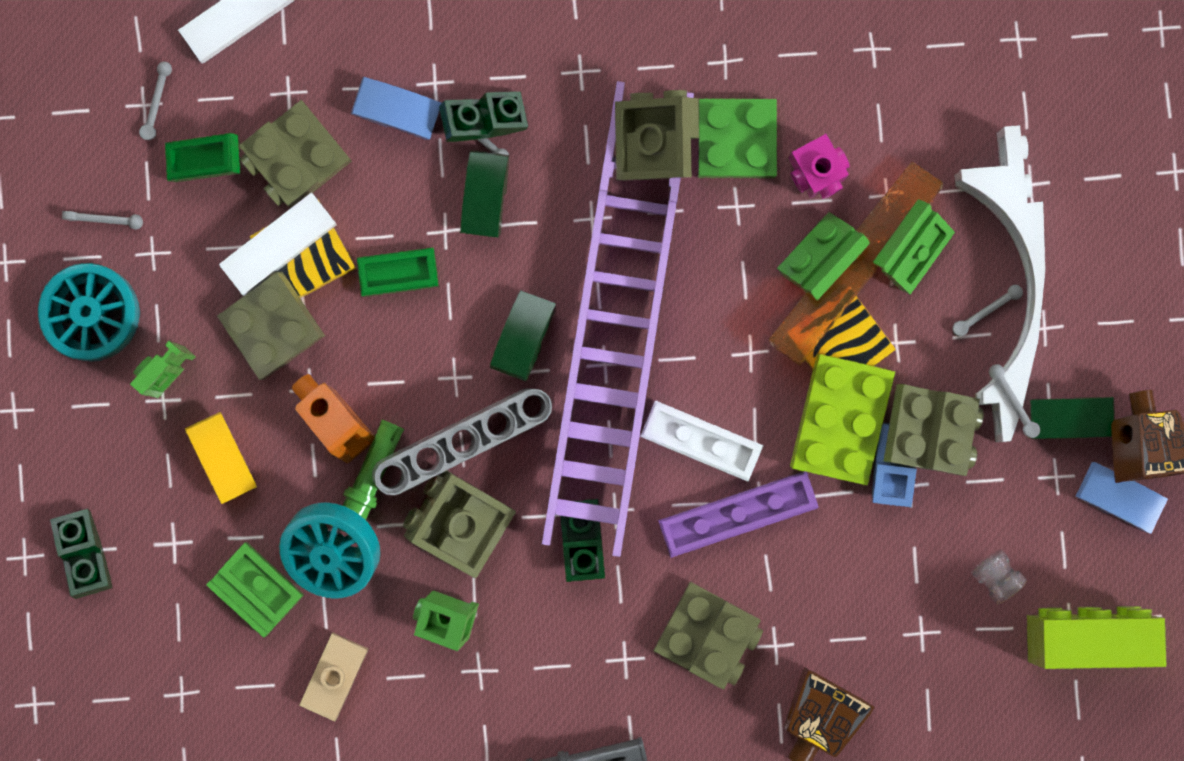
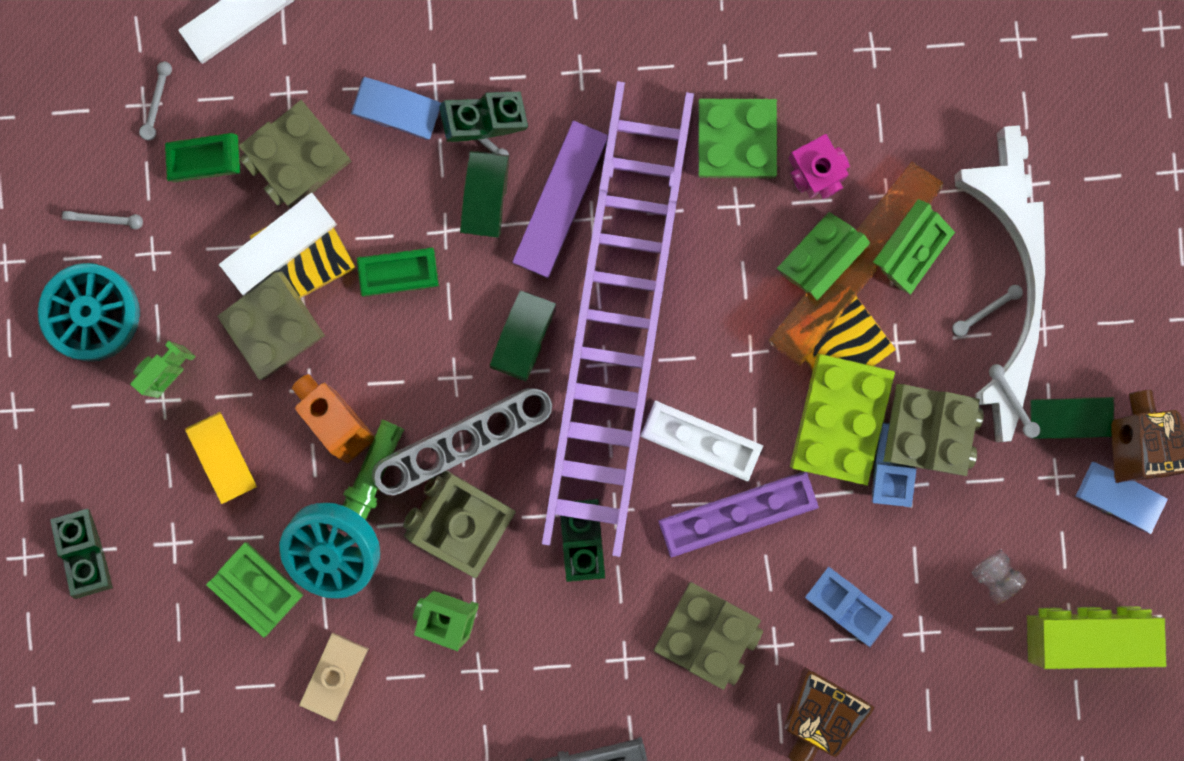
olive plate [615,90,699,181] -> none
none -> medium lavender tile [512,121,608,279]
none -> medium blue slope [805,567,893,648]

